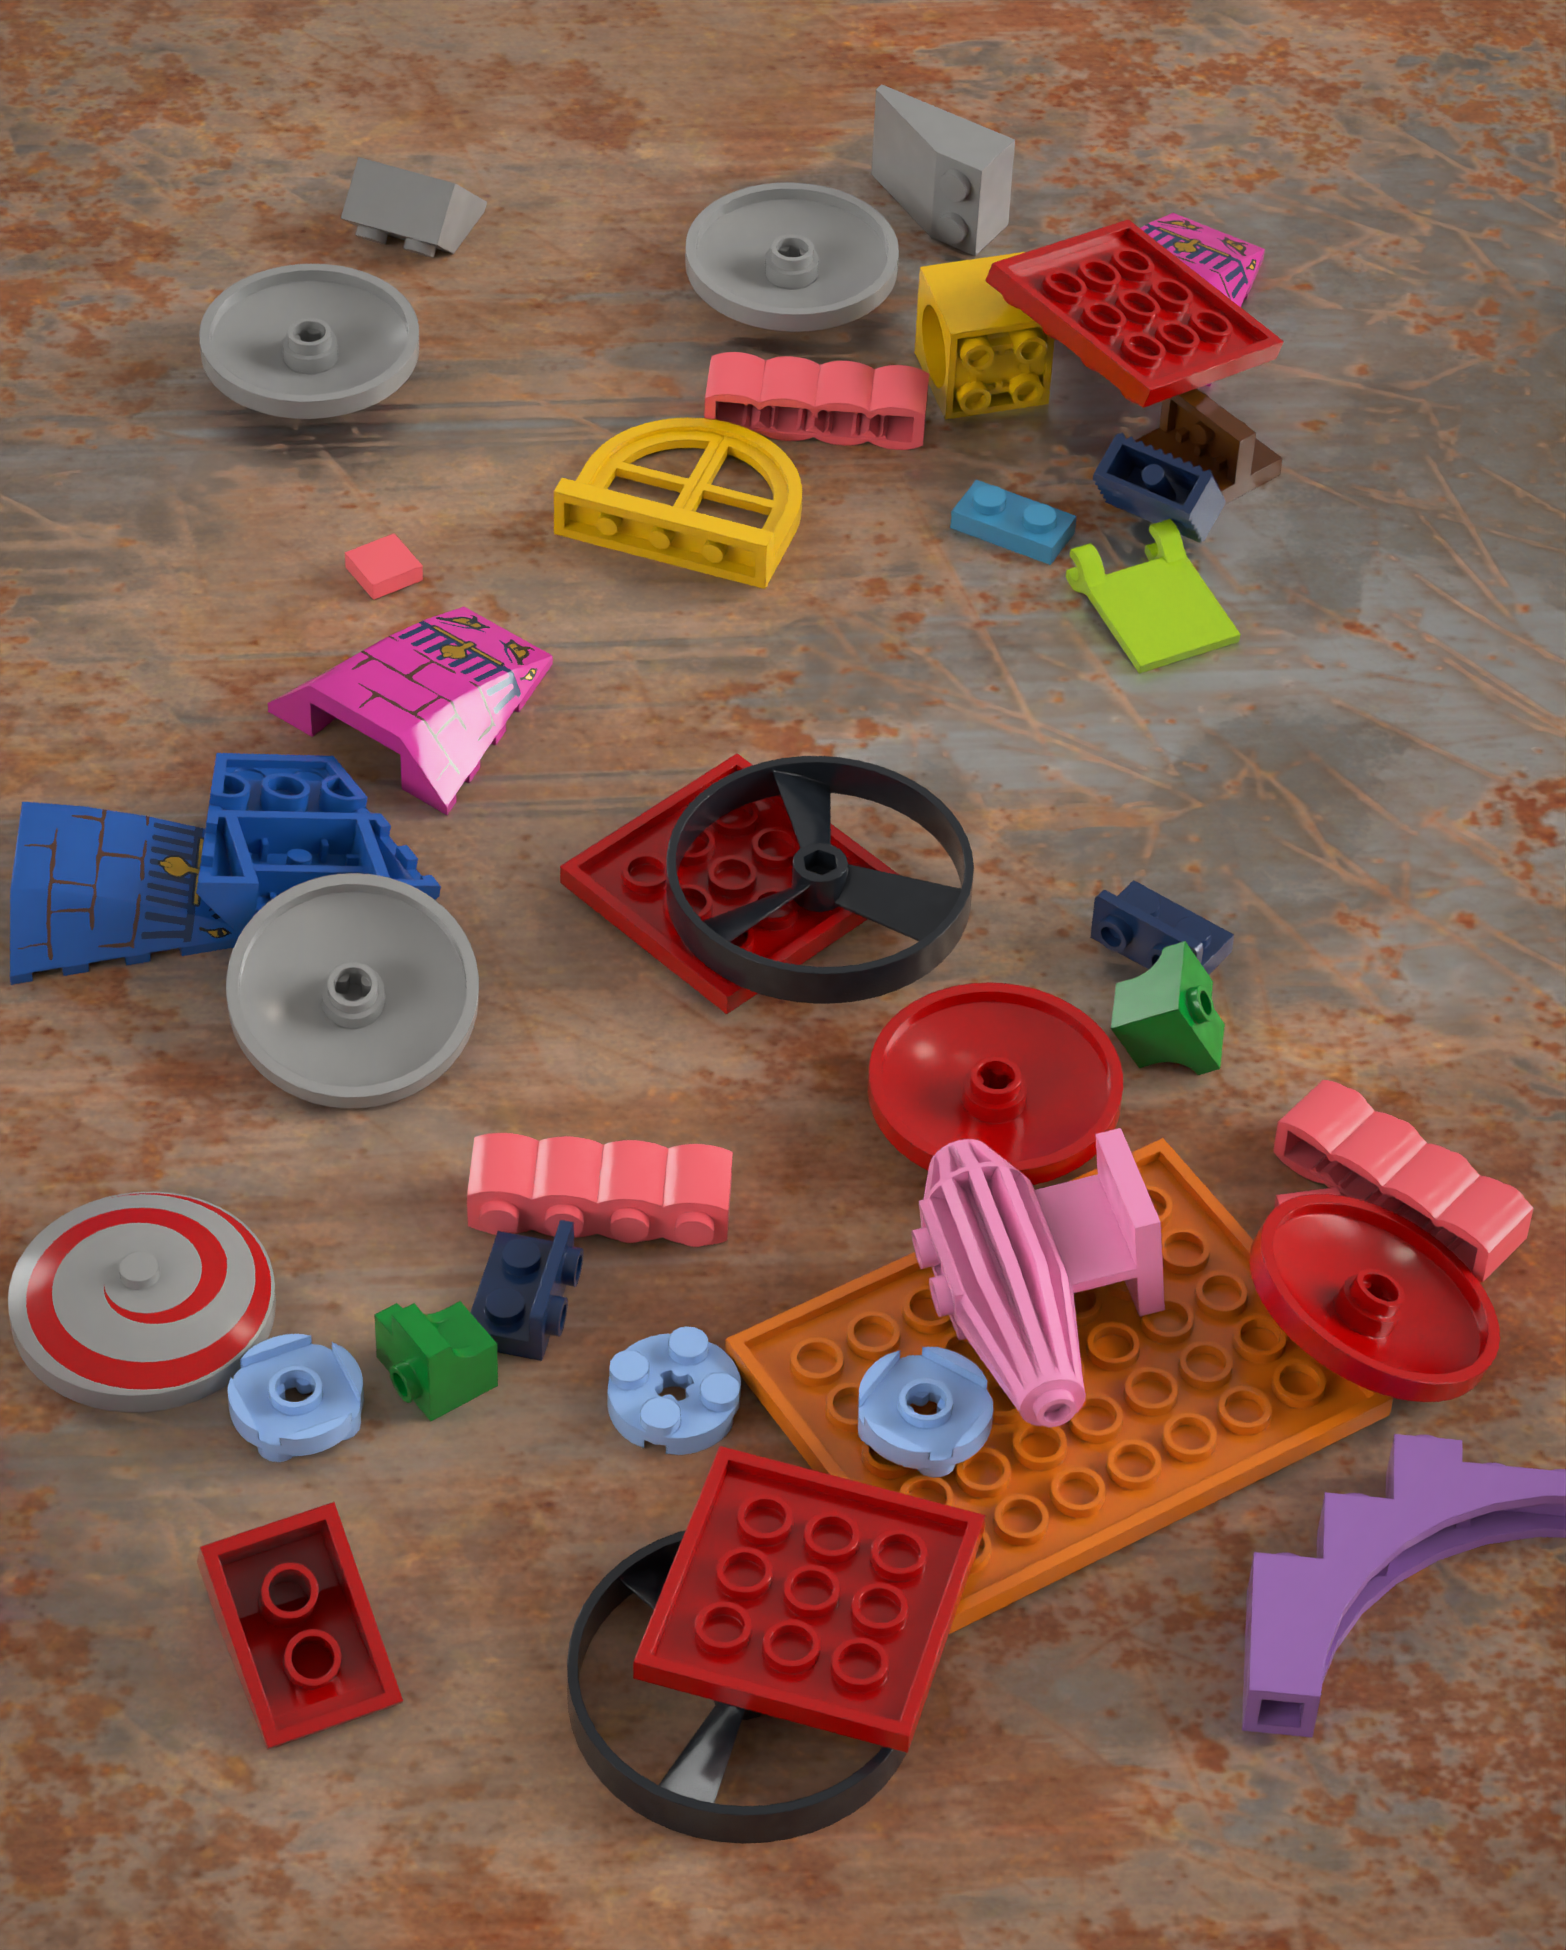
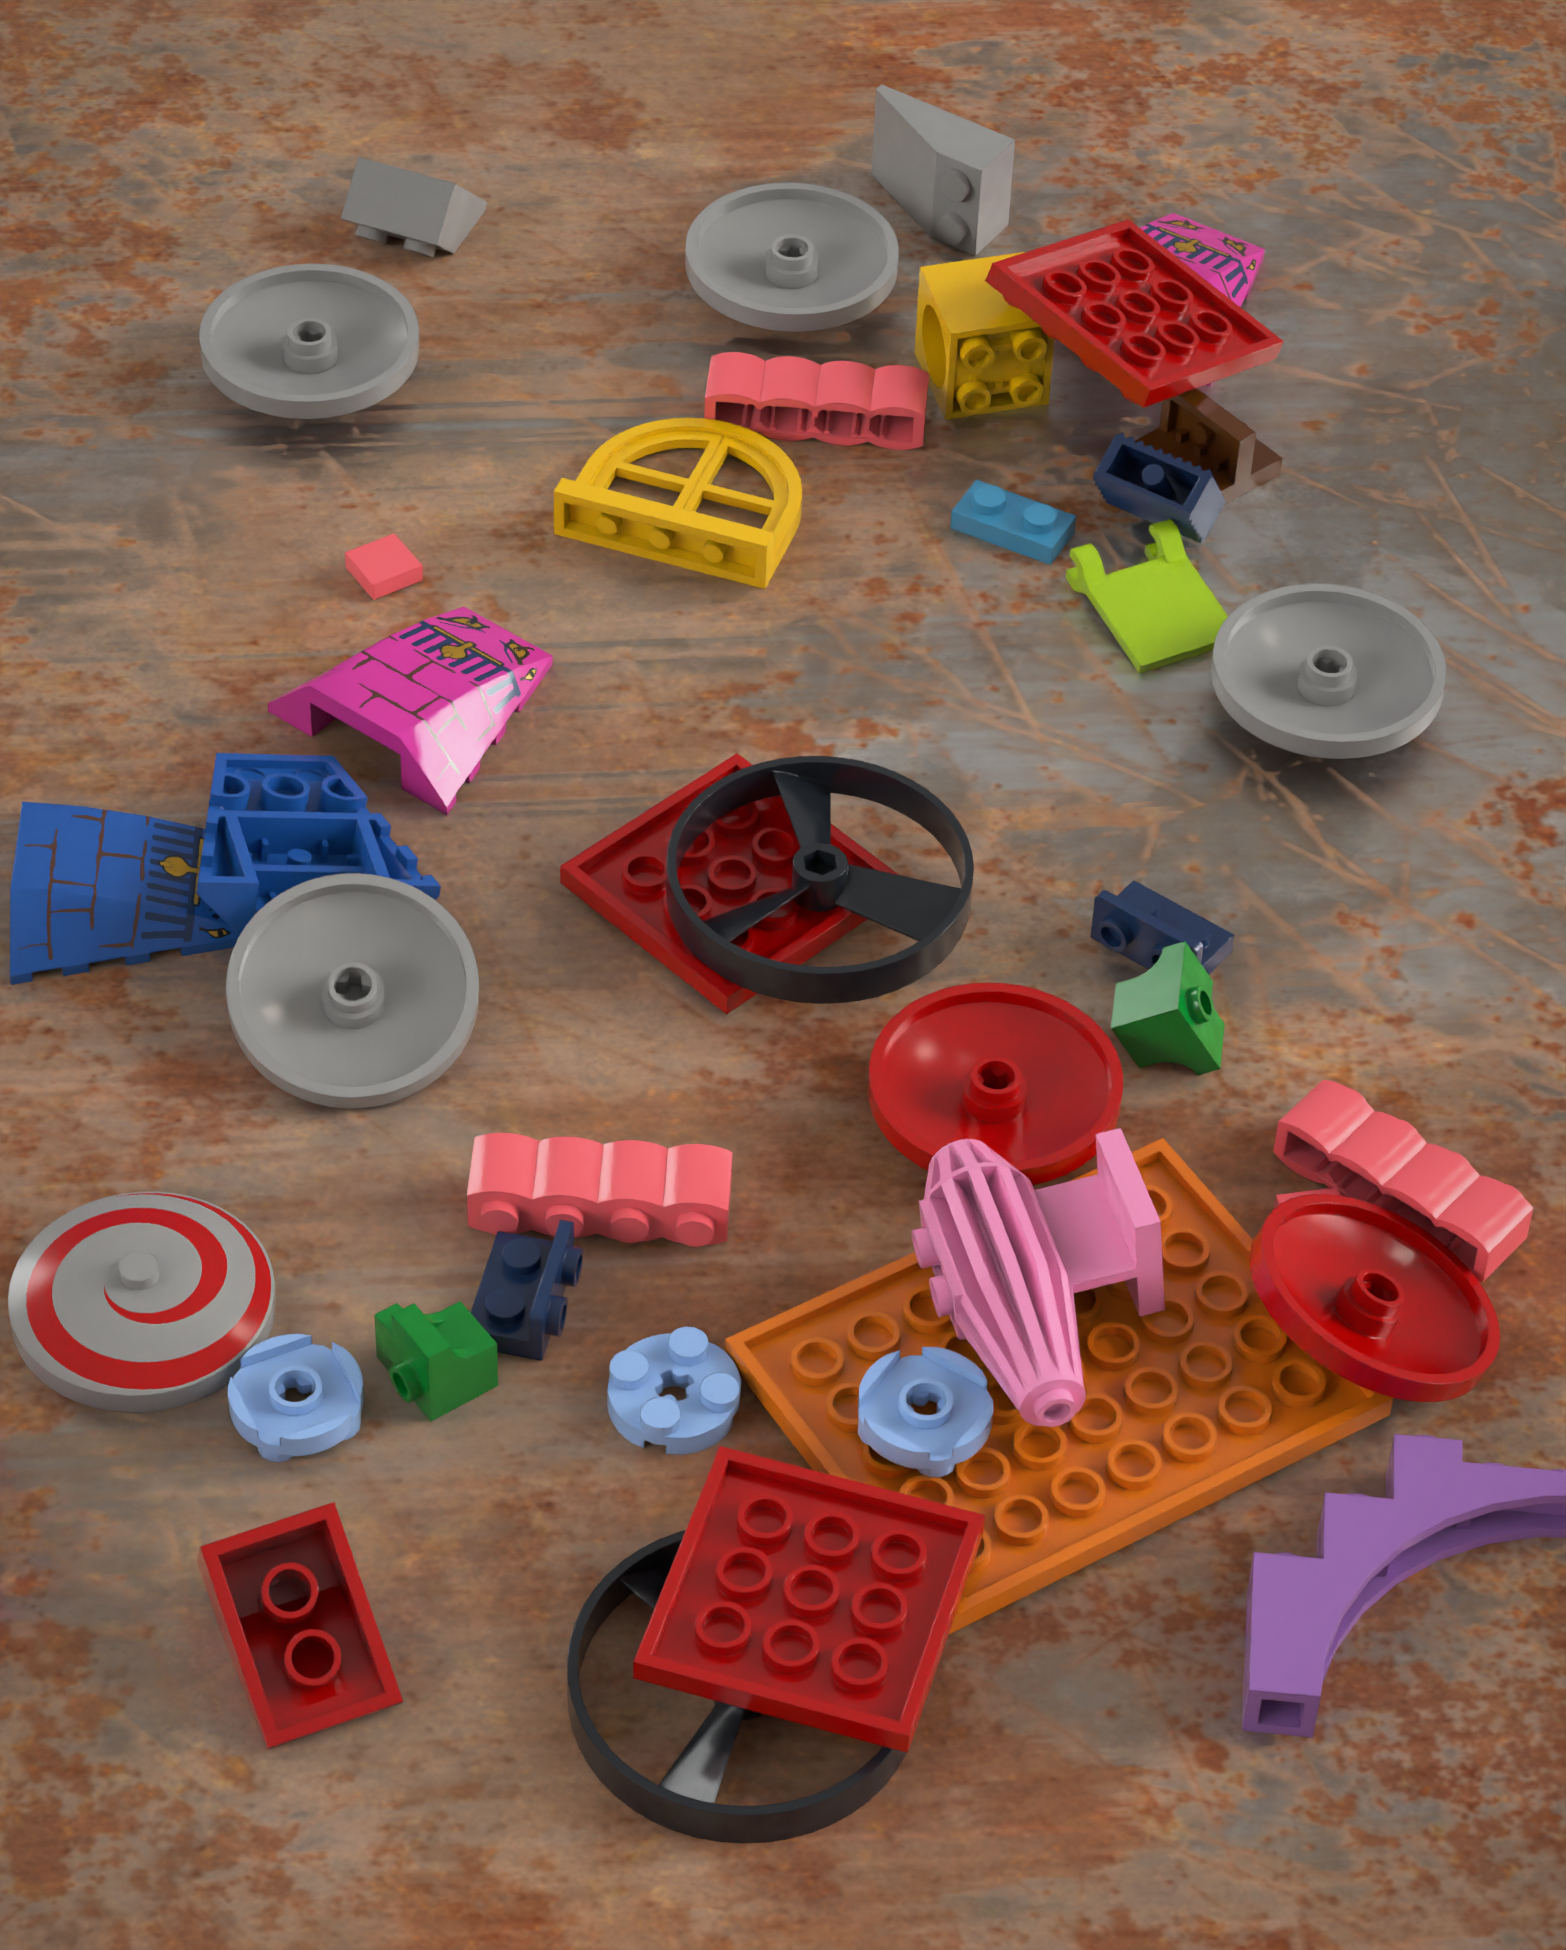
none -> light grey dish [1211,583,1447,759]

